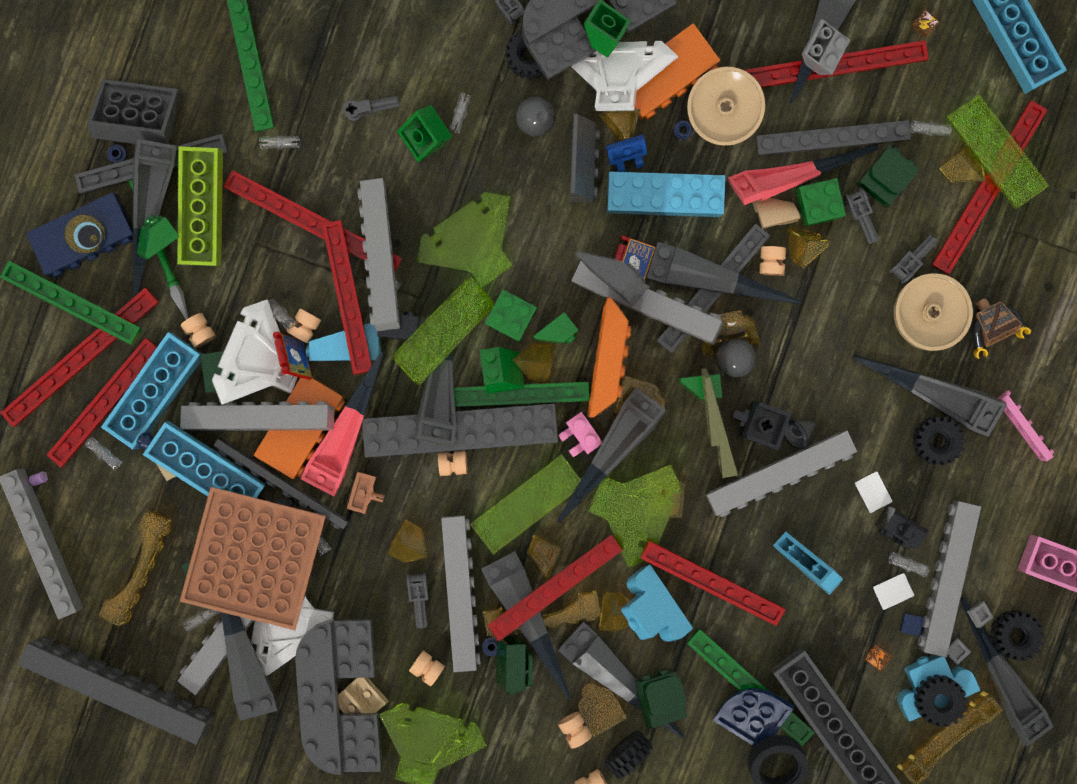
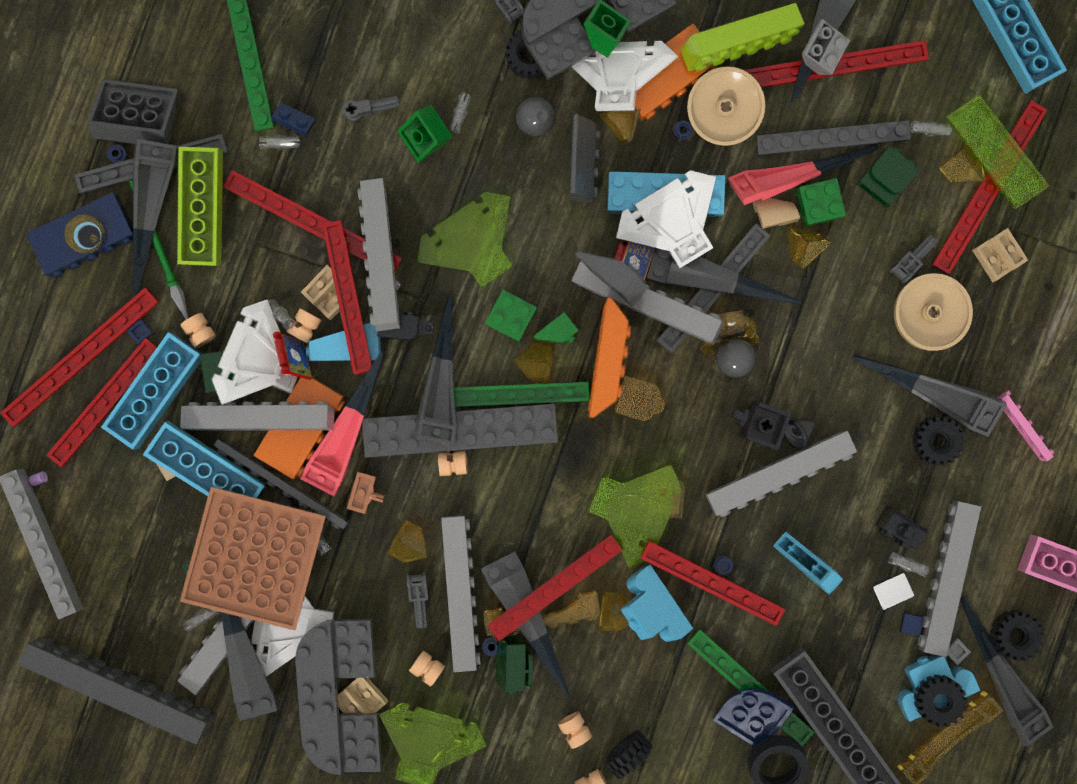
green plate [0,260,142,346] -> none
clear pin [85,437,122,470] -> none
clear yellow arch [98,510,172,626] -> none
dark blue plate [136,431,154,450] -> none
green slope [137,215,180,259] -> none
clear neon green plate [392,277,495,385] -> none
clear neon green plate [470,454,581,554] -> none
green slope [480,347,525,394] -> none
clear yellow slope [526,535,561,580] -> none
dark grey plate [557,387,667,523] -> none
dark grey plate [557,620,685,739] -> none
bright pink plate [558,412,603,457] -> none
clear yellow plate [578,683,627,737] -> none
blue plate [606,135,647,172] -> none
dark green brick [634,668,687,728] -> none
green slope [677,374,722,403] -> none
olive slope [701,368,738,478] -> none
light nougat wheel [759,246,786,276] -> none
dark grey connector [843,187,879,244] -> none
white sticker [855,472,892,513] -> none
clear orange tile [864,644,892,672] -> none
tile [911,9,940,37] -> none
light grey tile [967,601,994,628] -> none
torso [972,298,1031,359] -> none
none -> dark blue tile [126,318,154,345]
none -> dark blue plate [272,102,315,136]
none -> tan slope [301,265,340,320]
none -> white plate [616,171,716,268]
none -> lime brick [680,3,804,72]
none -> dark blue plate [714,556,733,575]
none -> tan slope [972,228,1028,282]

